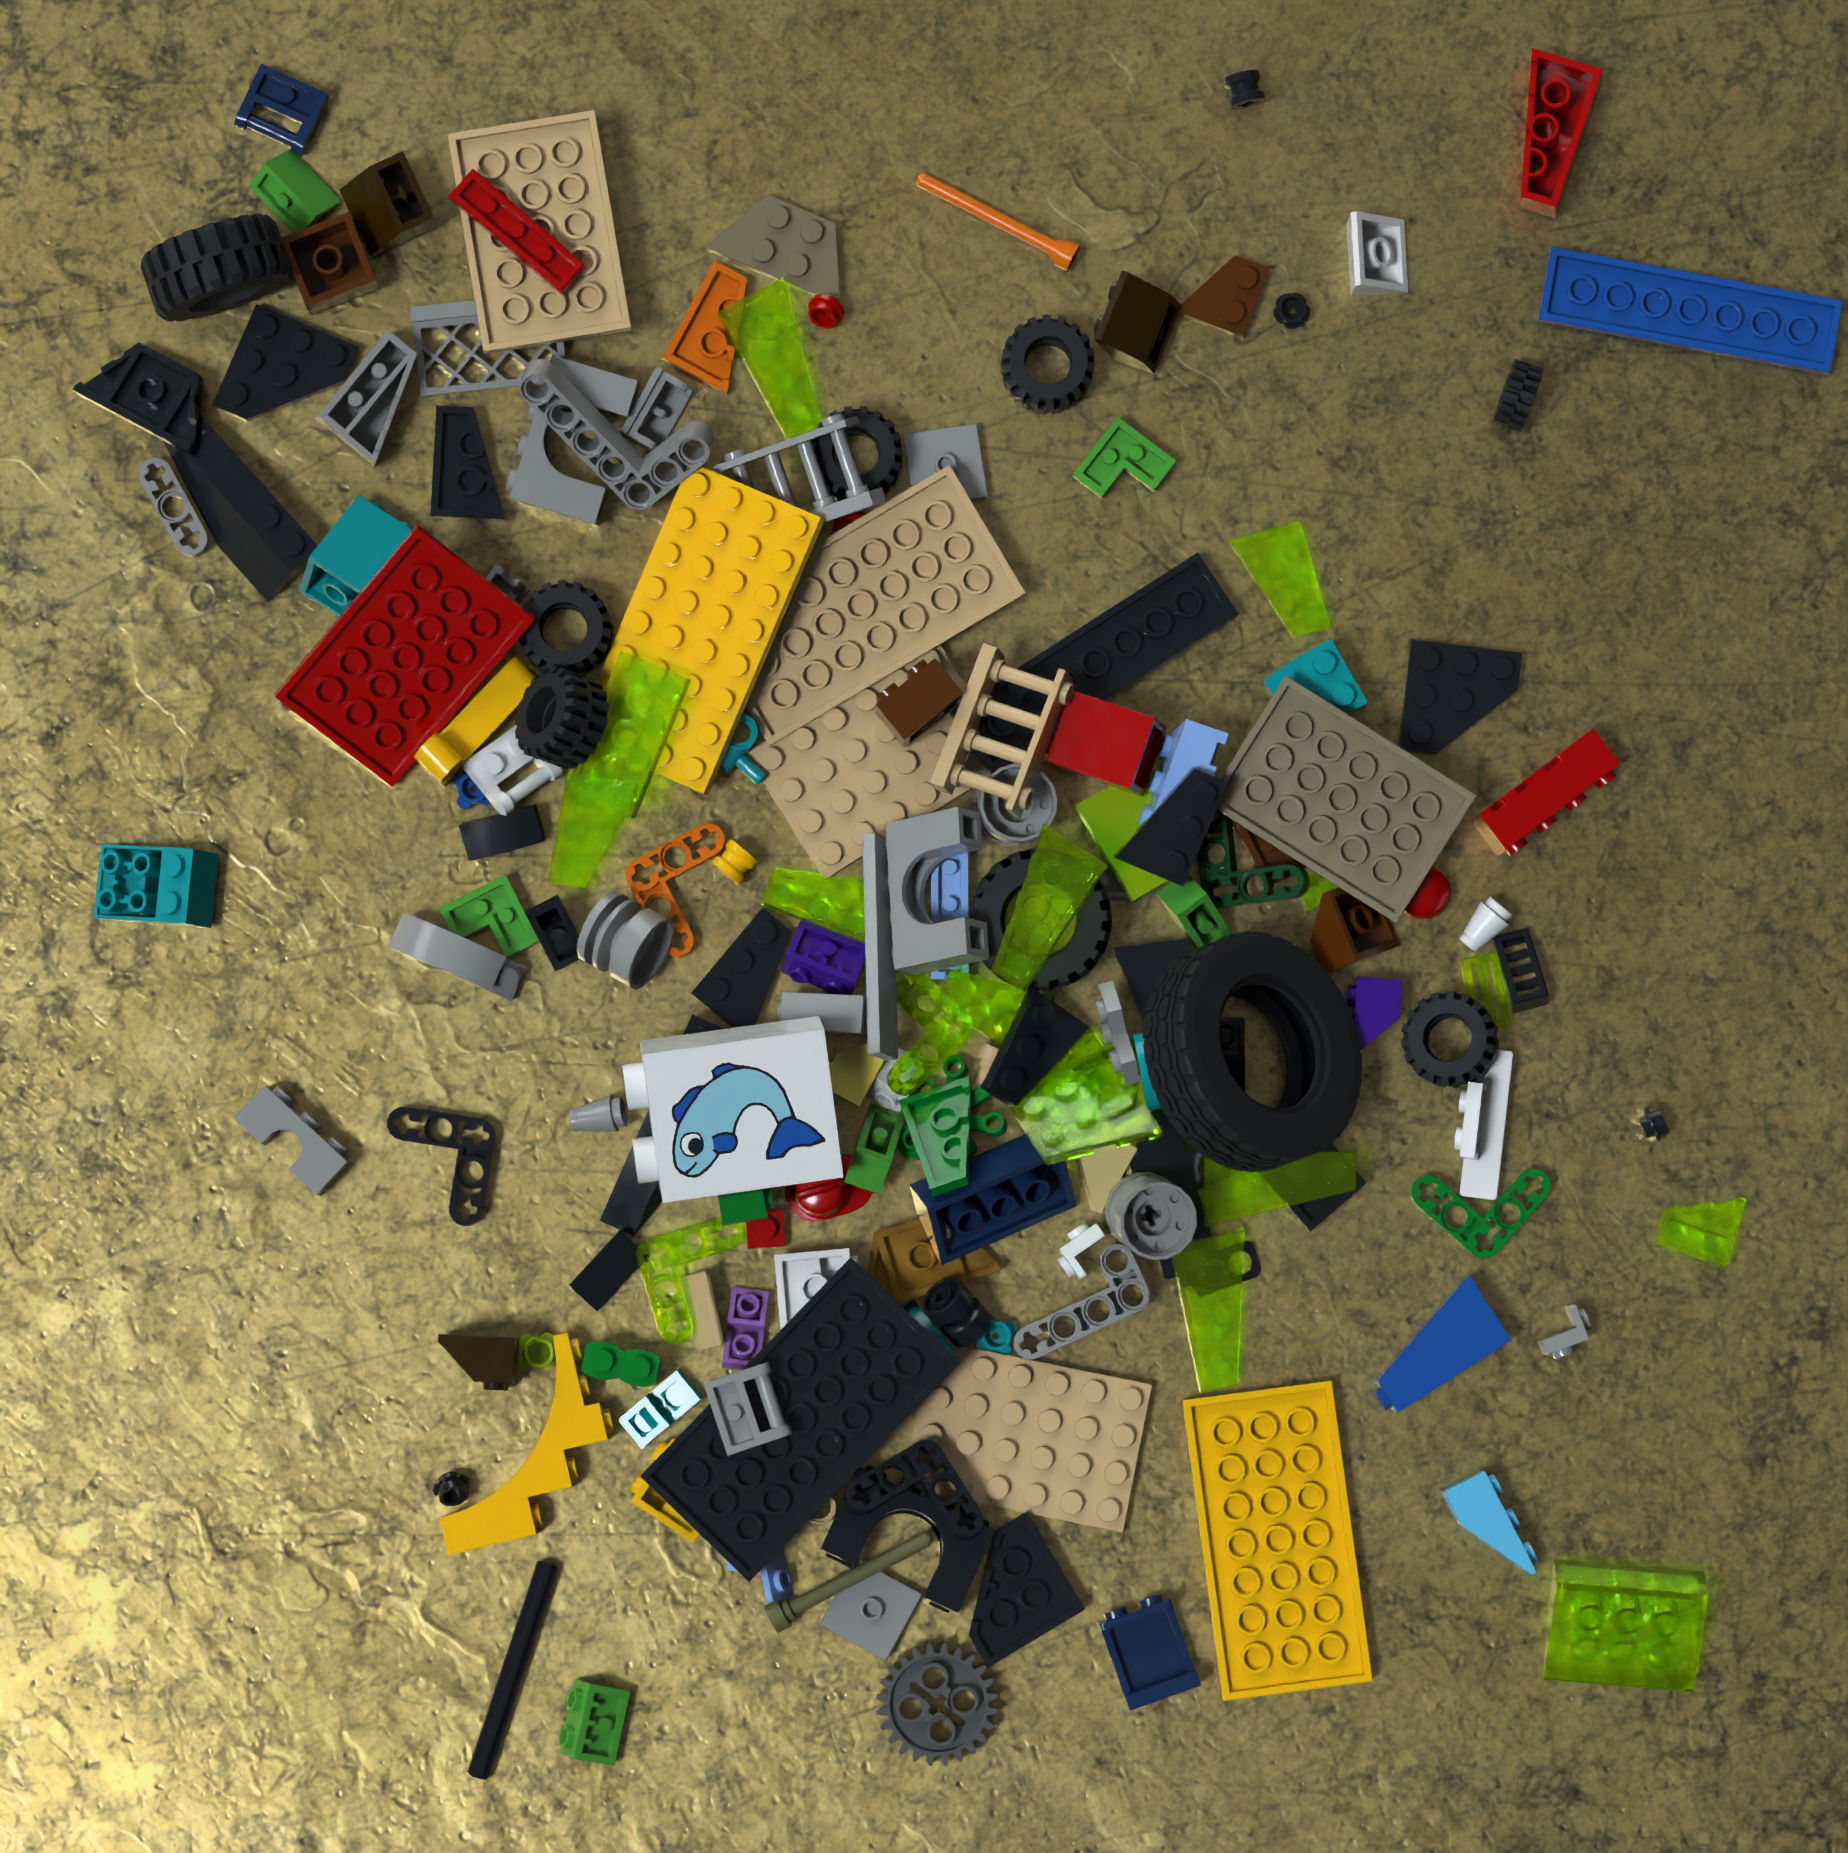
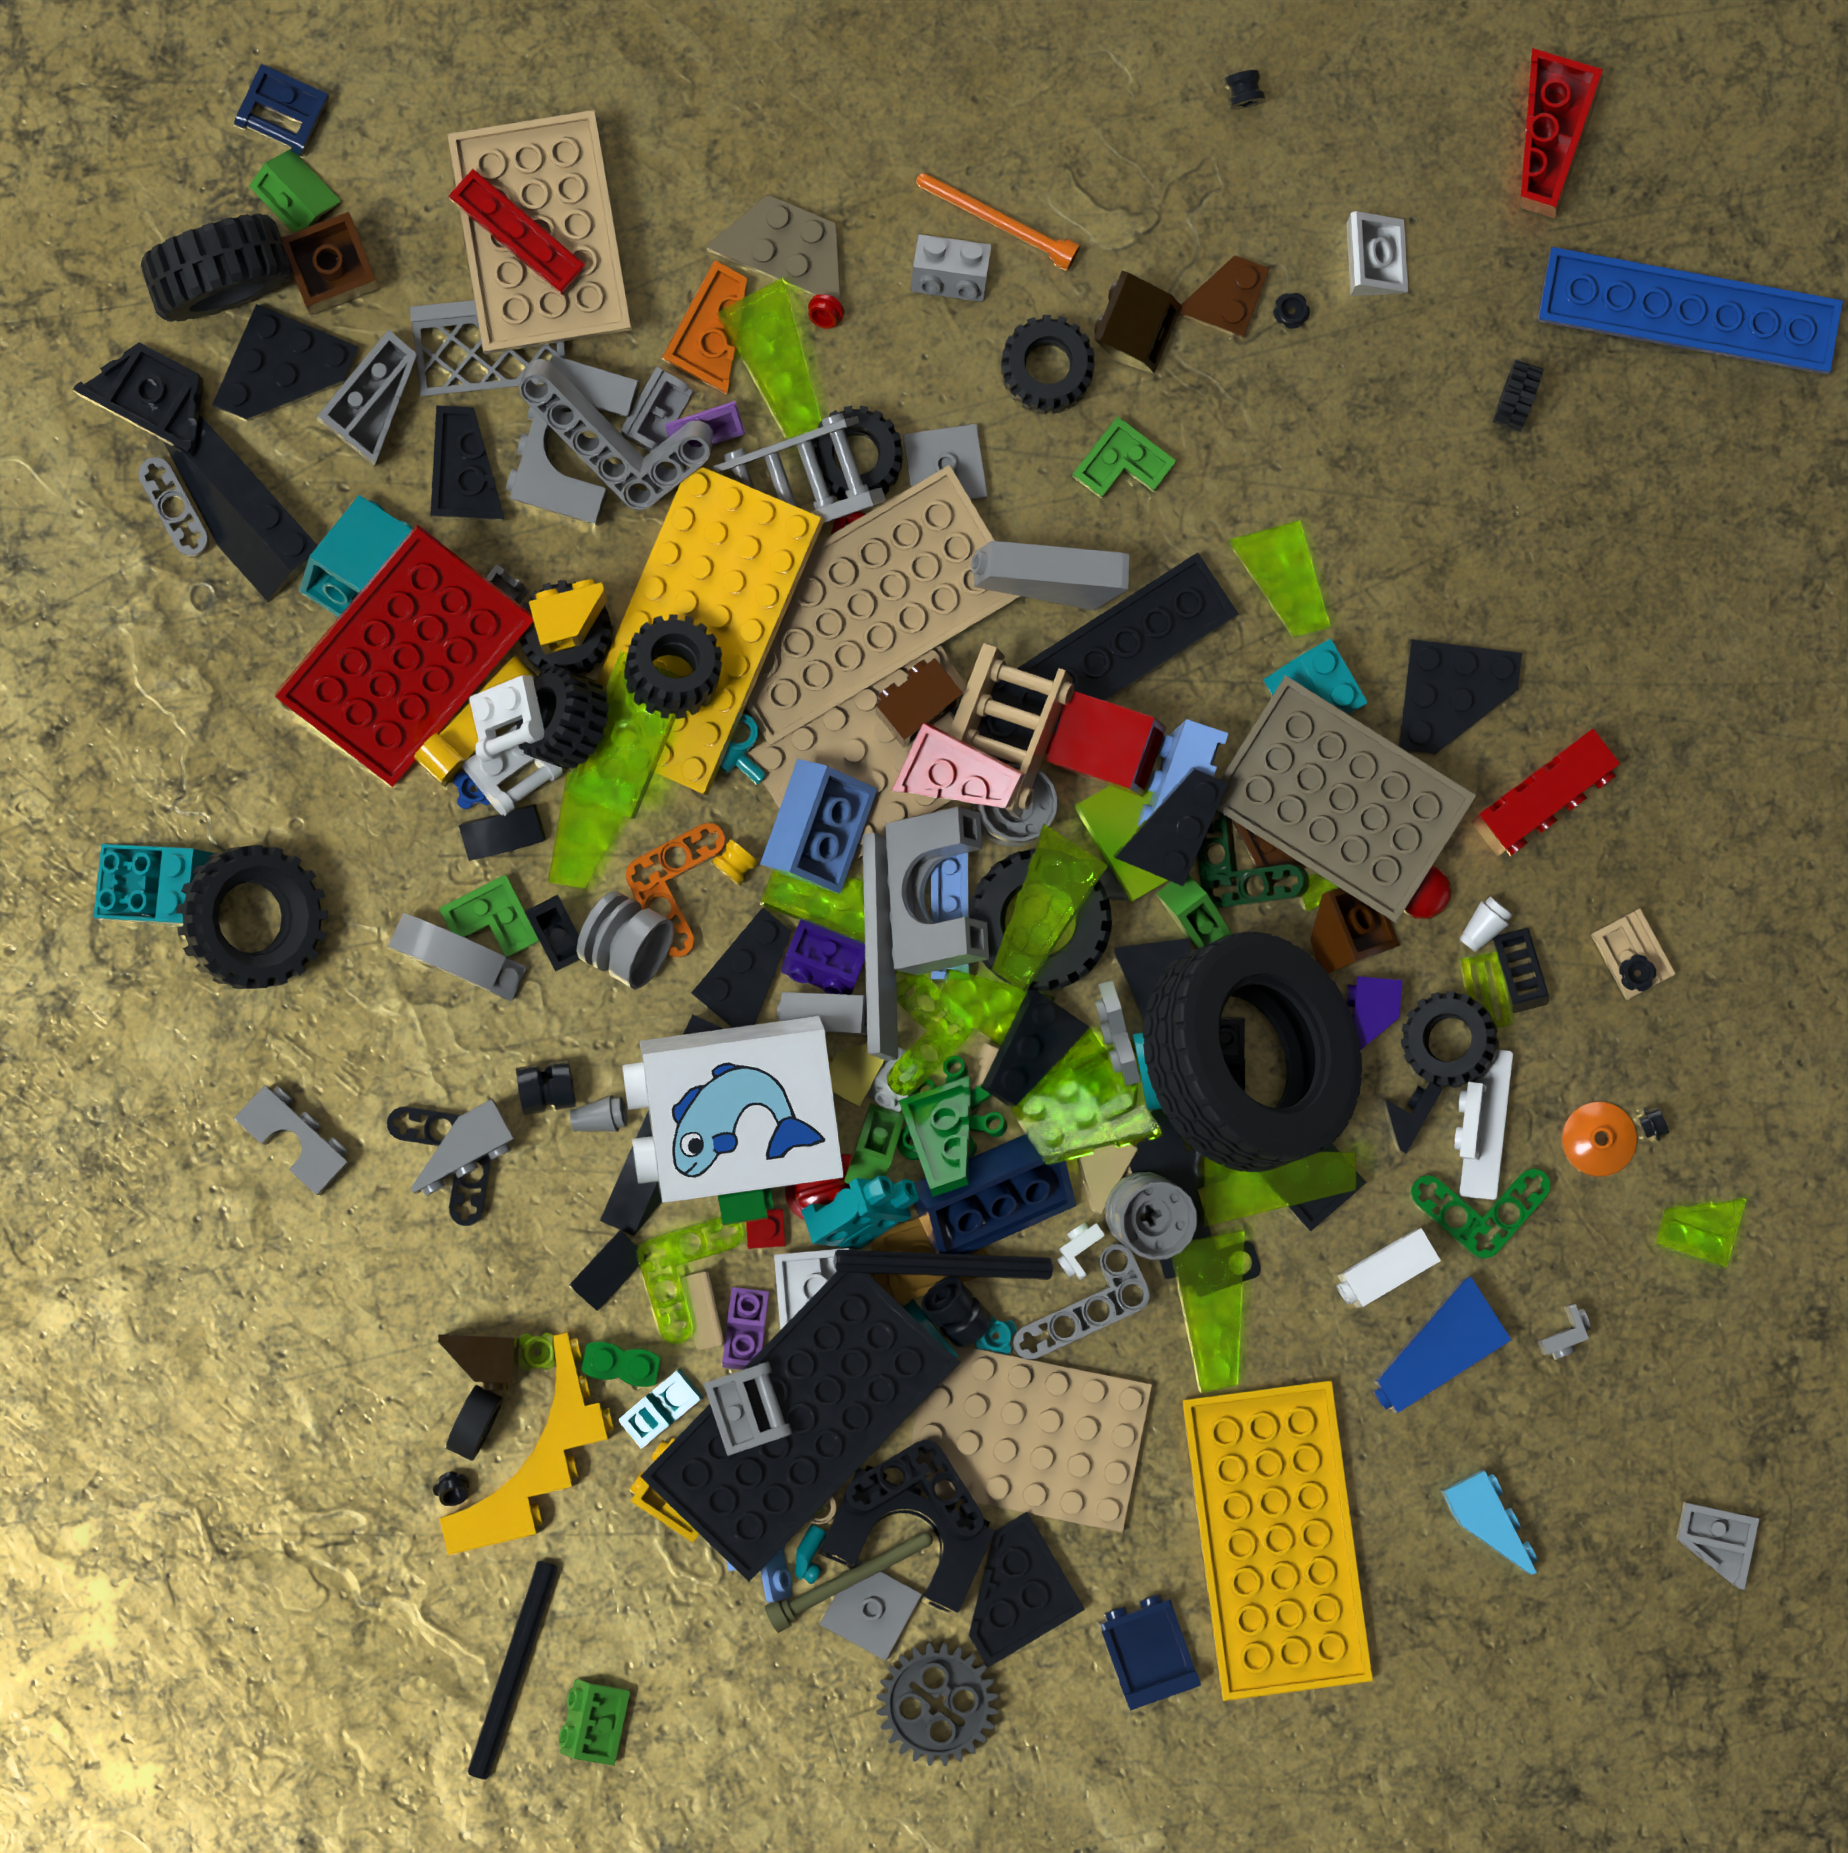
dark brown slope [339,151,438,257] -> none
clear neon green slope [1543,1559,1708,1692] -> none
none -> black tyre [176,845,328,989]
none -> light grey slope [411,1099,515,1196]
none -> black tyre [445,1385,503,1461]
none -> white plate [469,675,544,762]
none -> black wheel [516,1059,576,1115]
none -> yellow slope [529,579,608,655]
none -> black tyre [624,614,722,719]
none -> medium lavender slope [664,401,746,447]
none -> medium blue slope [760,759,877,894]
none -> teal arm [795,1525,827,1584]
none -> teal hips [801,1176,919,1249]
none -> black axle [833,1250,1053,1280]
none -> wing [891,723,1025,808]
none -> light grey bracket [911,234,991,302]
none -> light grey slope [971,541,1129,611]
none -> white window [1336,1228,1441,1308]
none -> black slope [1382,1082,1443,1155]
none -> orange dish [1562,1102,1637,1177]
none -> tan plate [1591,909,1675,1000]
none -> black plate [1619,955,1656,992]
none -> light grey wing [1676,1502,1759,1590]

